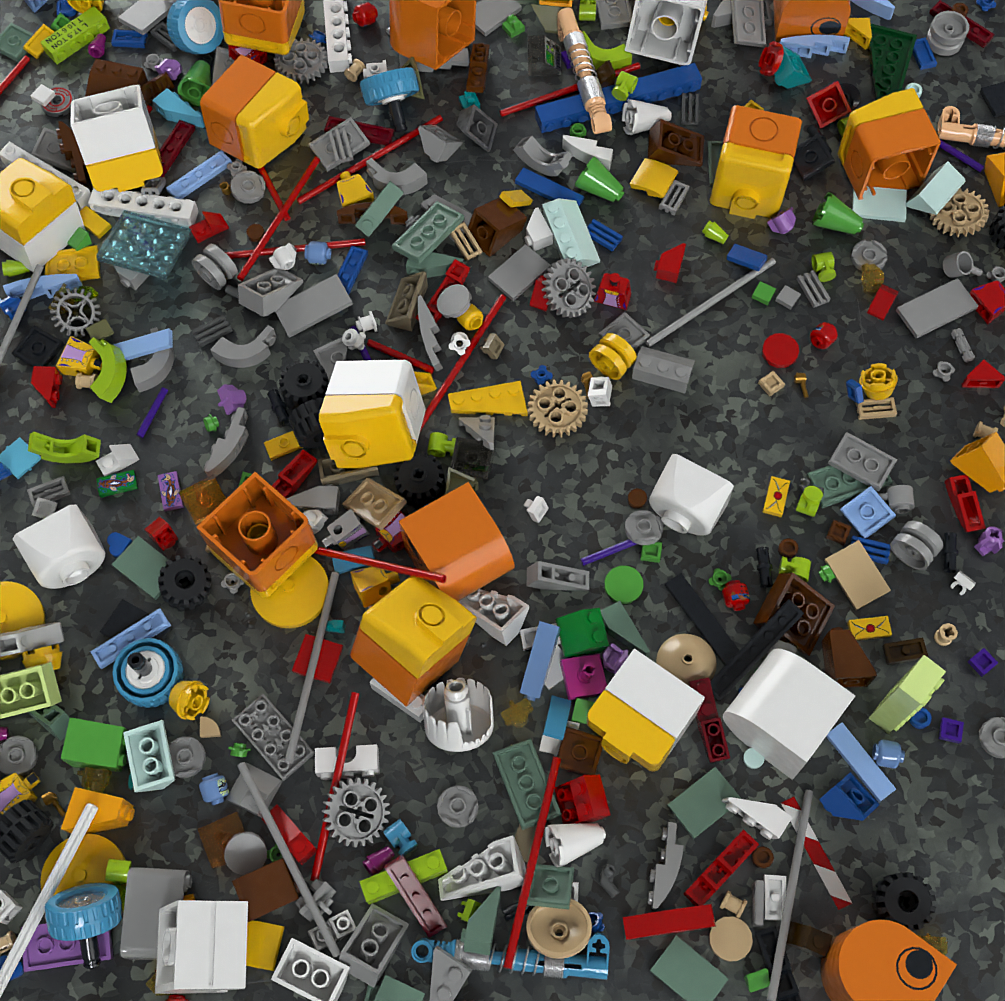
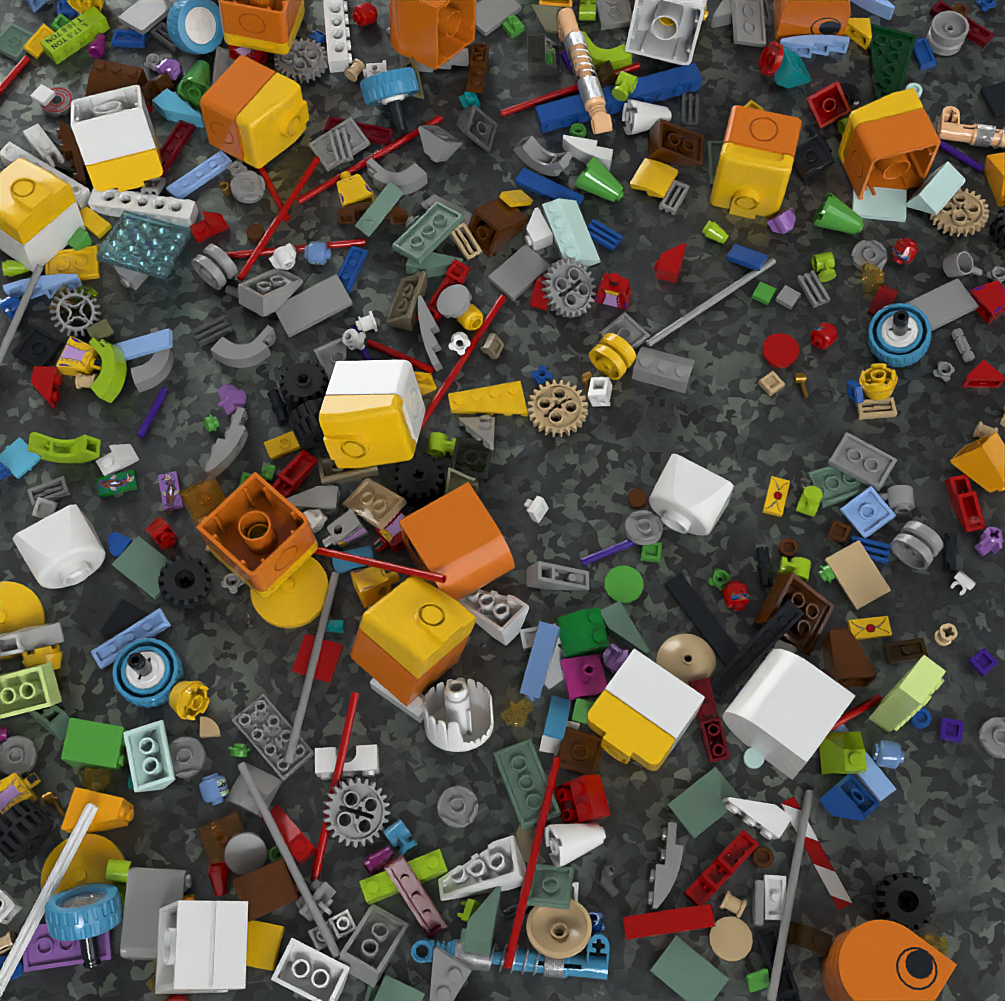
none -> white hinge [23,124,65,168]
none -> red cone [207,862,229,896]
none -> bright green plate [261,463,276,481]
none -> lime slope [819,731,867,775]
none -> red bar [830,694,882,732]
none -> dark azure wheel [867,303,931,367]
none -> red head [891,237,918,265]

